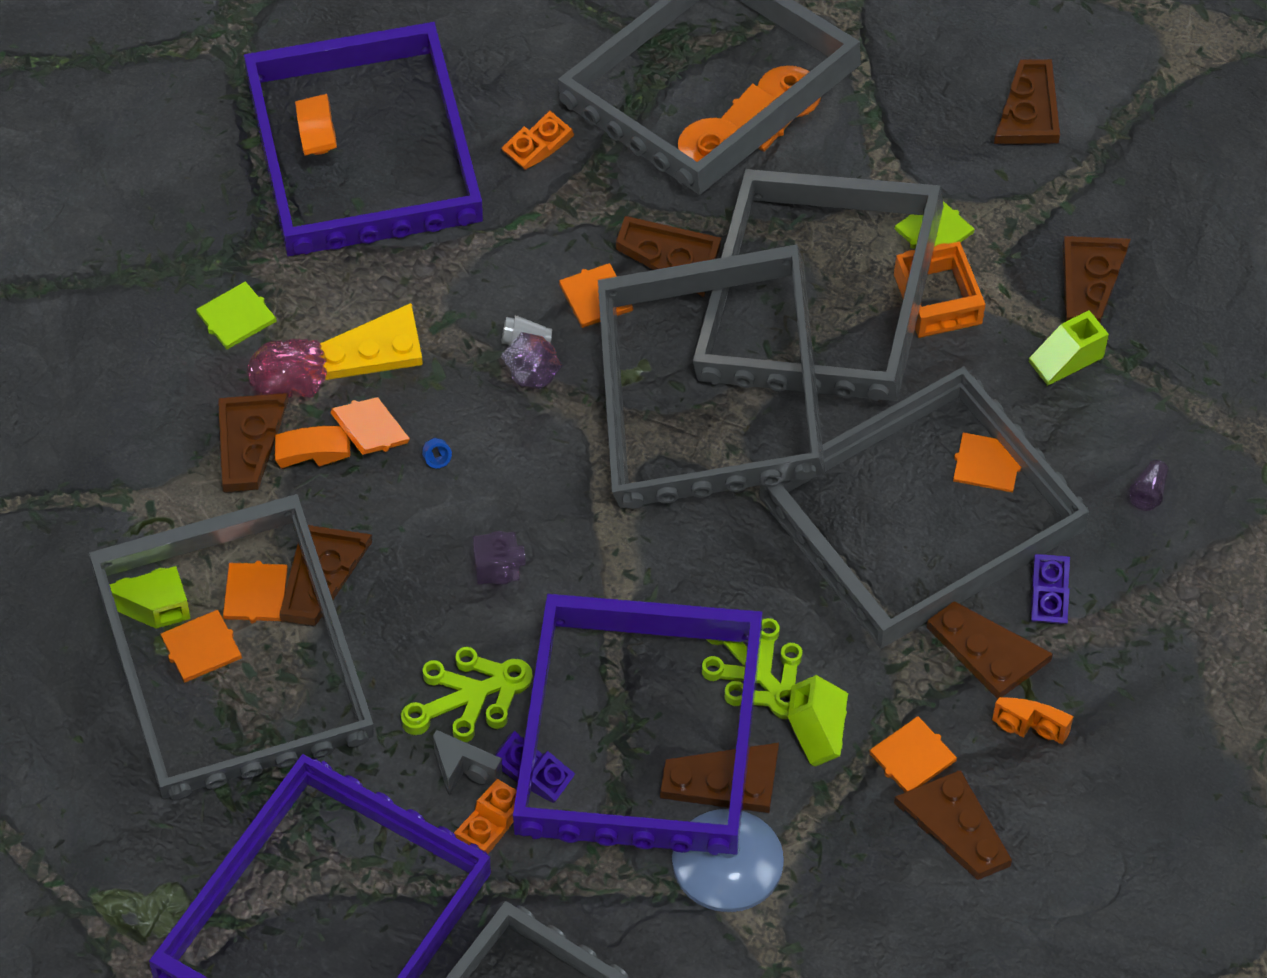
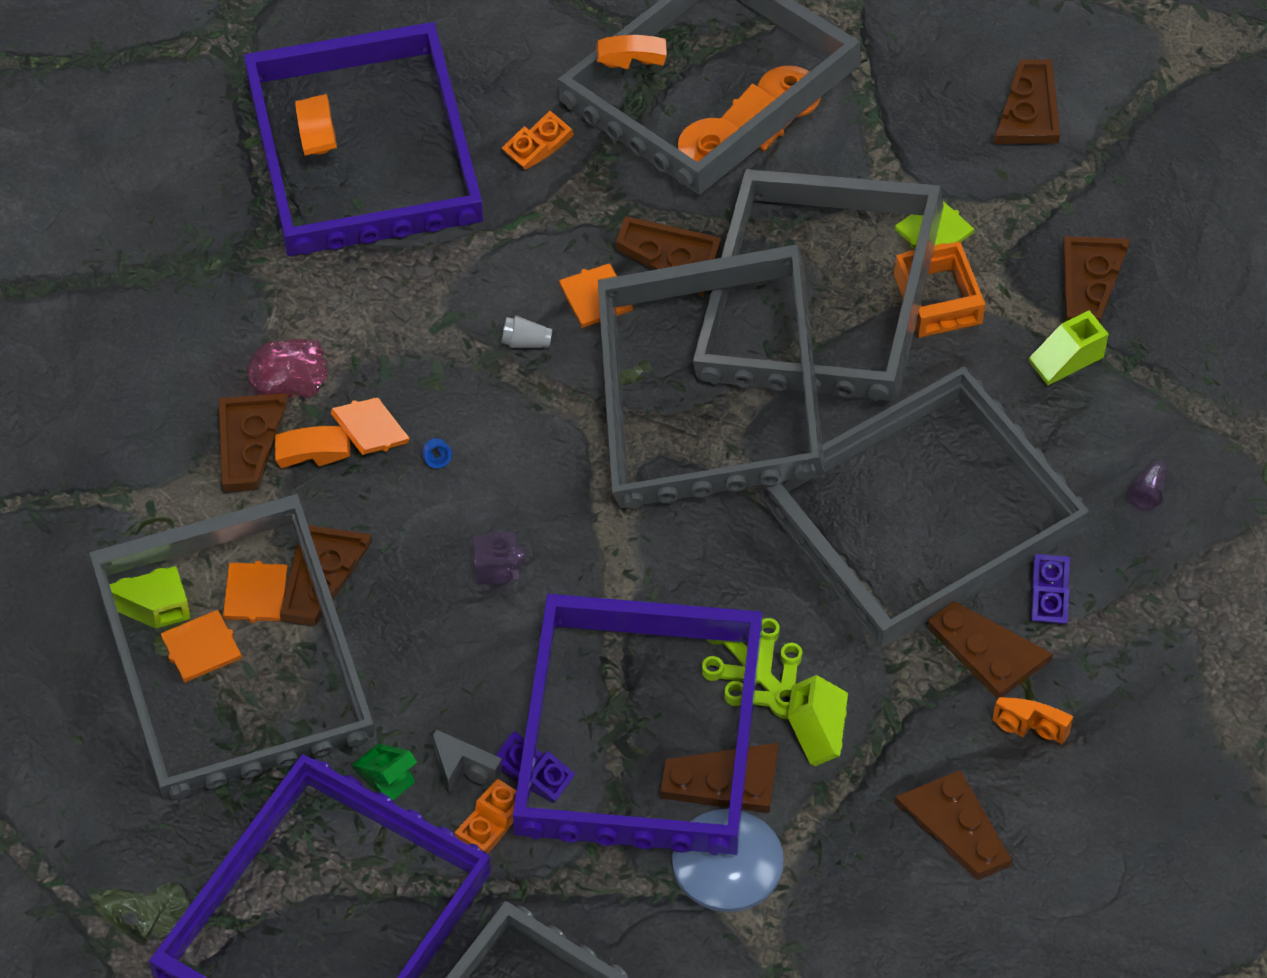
lime piece [196,281,277,350] -> none
yellow wing [316,303,423,381] -> none
lime plant [401,647,533,742] -> none
clear purple brick [501,332,563,389] -> none
orange piece [869,716,957,792] -> none
orange piece [953,432,1021,493] -> none
none -> green slope [351,743,417,801]
none -> orange slope [596,35,667,69]

